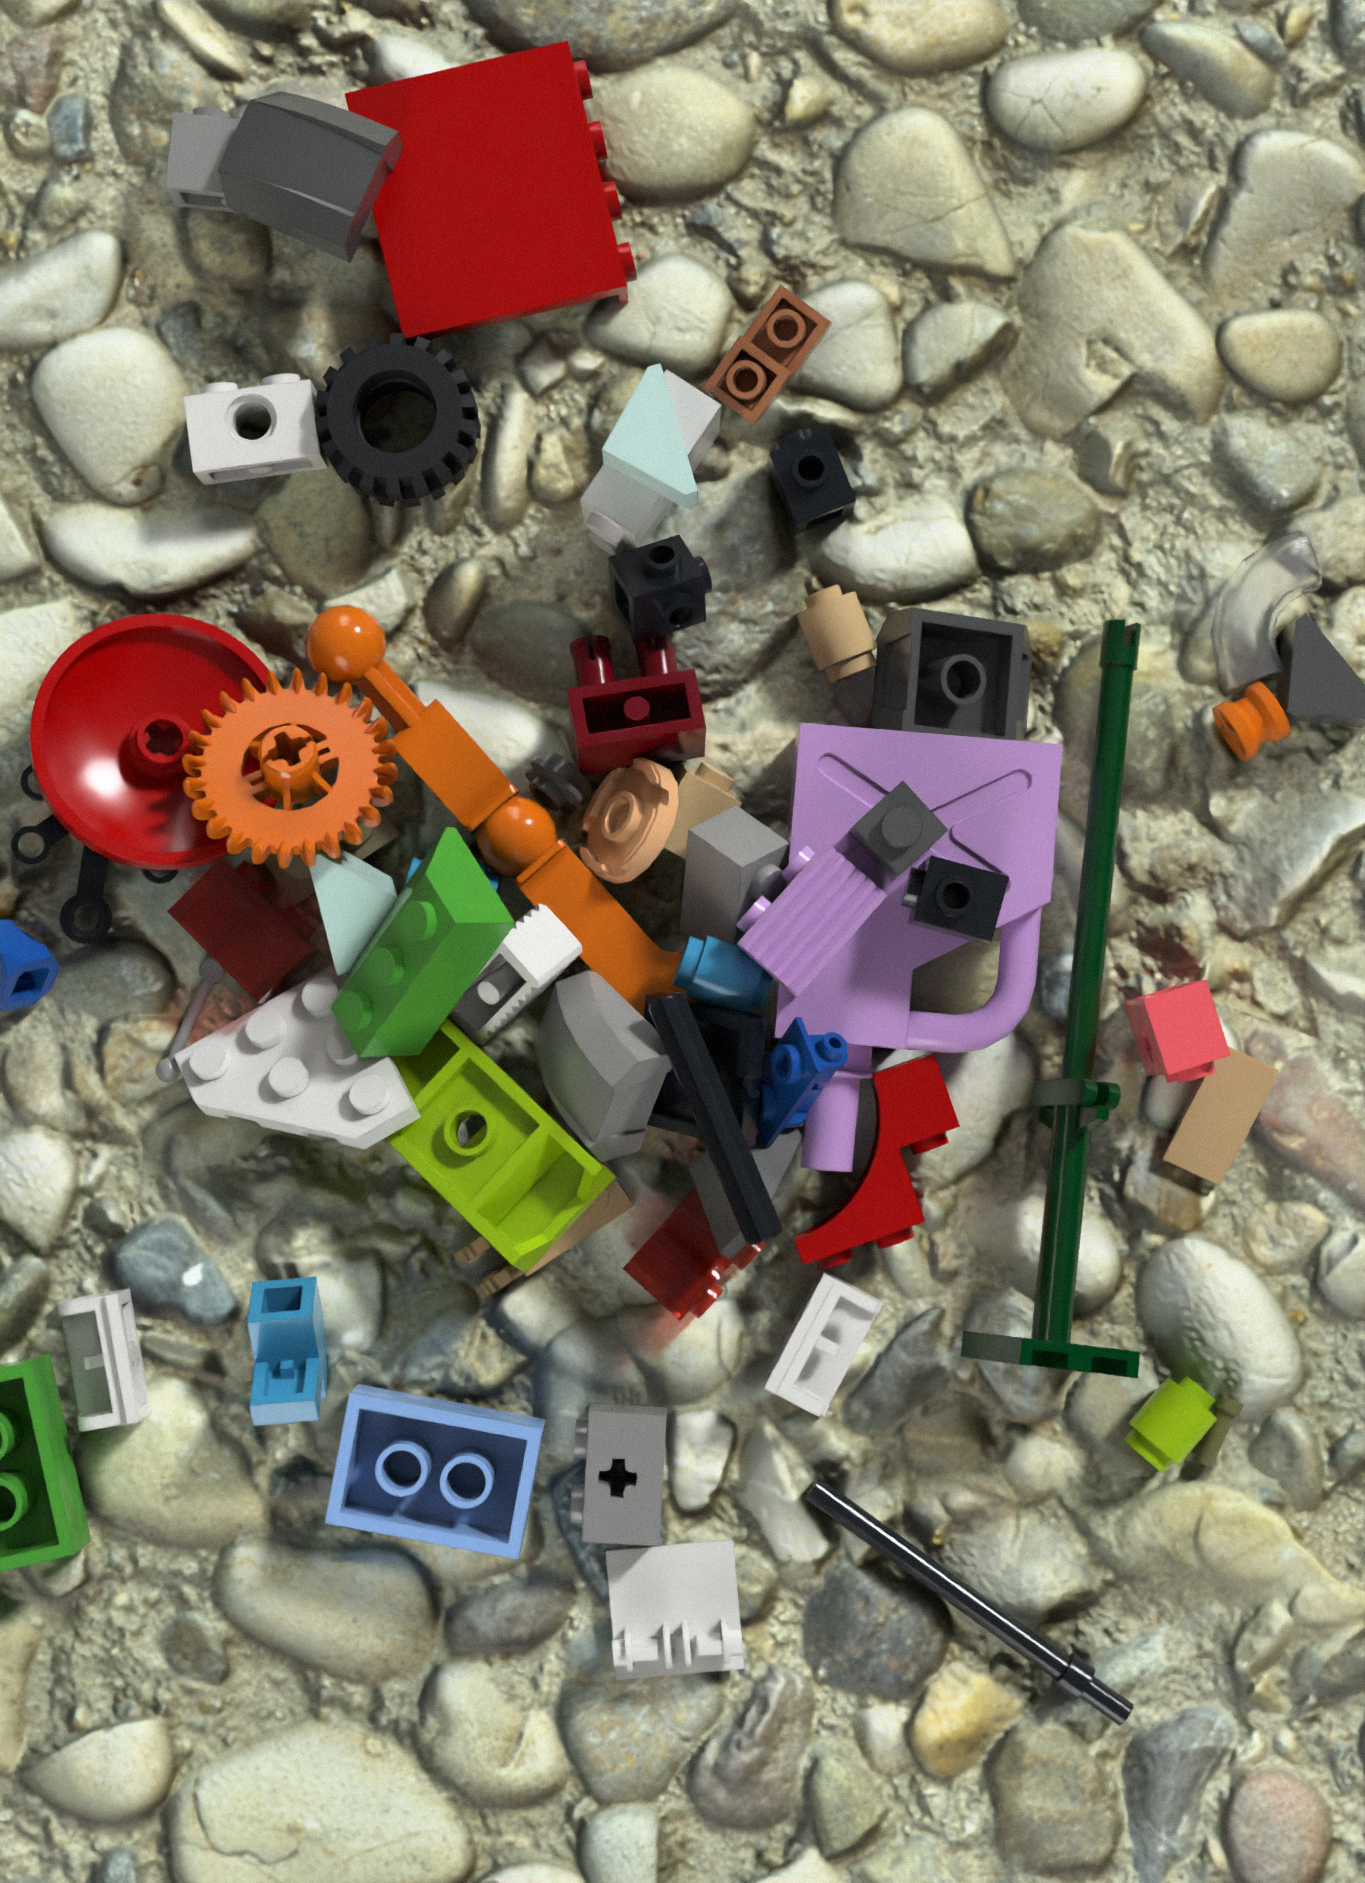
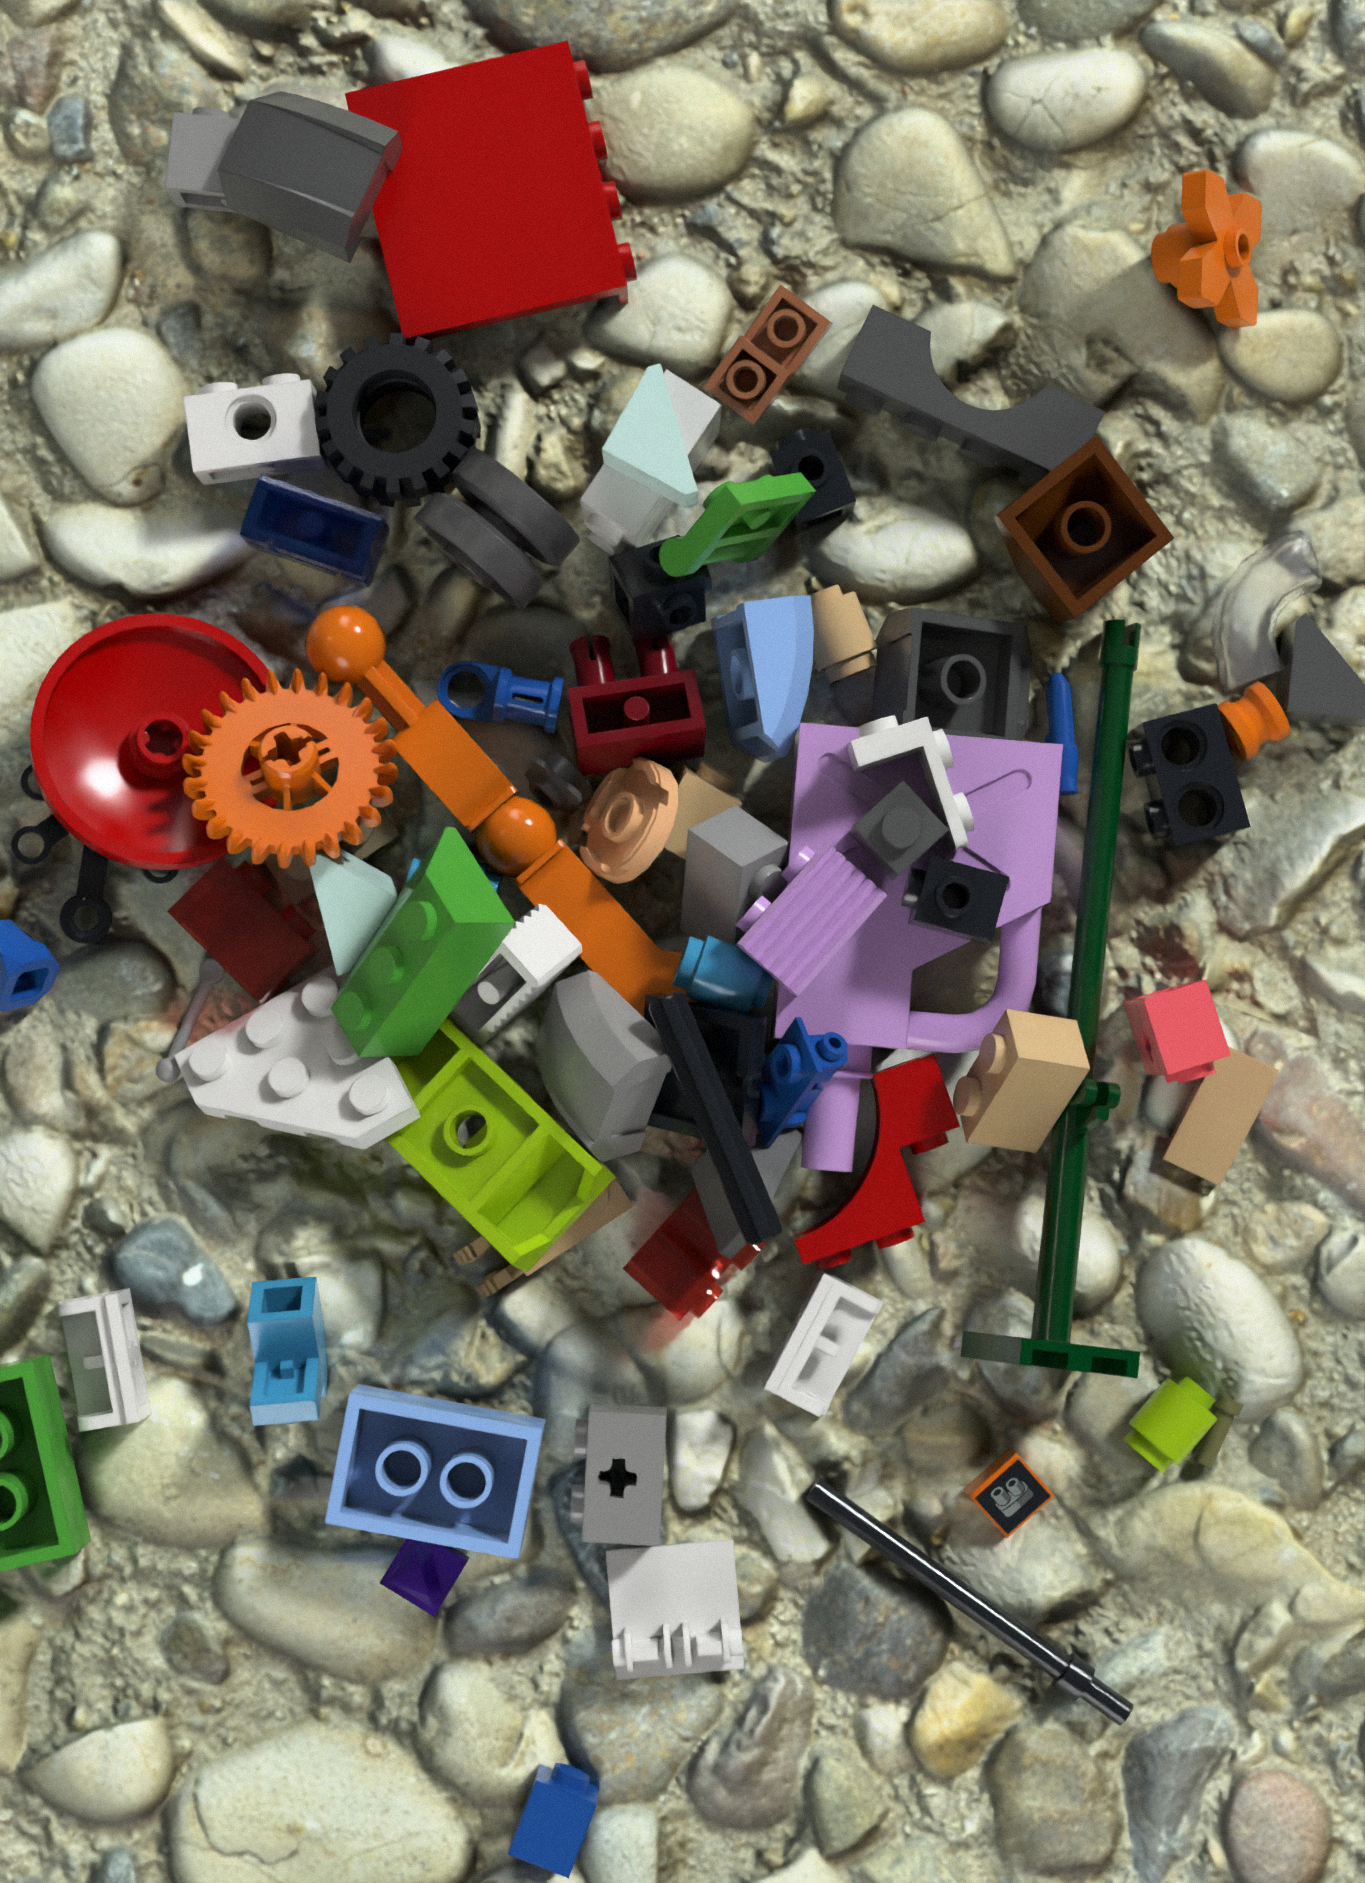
none -> clear blue brick [240,474,390,588]
none -> dark purple tile [380,1539,469,1616]
none -> flat silver wheel [414,448,580,610]
none -> blue connector [437,661,564,734]
none -> blue brick [508,1763,599,1878]
none -> bright green plate [659,472,816,577]
none -> light blue slope [710,596,814,763]
none -> dark grey arch [837,305,1105,488]
none -> white bracket [847,715,975,853]
none -> tan brick [953,1009,1090,1153]
none -> slope [964,1447,1055,1538]
none -> reddish brown slope [994,435,1174,623]
none -> blue piece [1045,672,1079,796]
none -> black brick [1127,703,1251,851]
none -> orange plant [1151,169,1262,328]

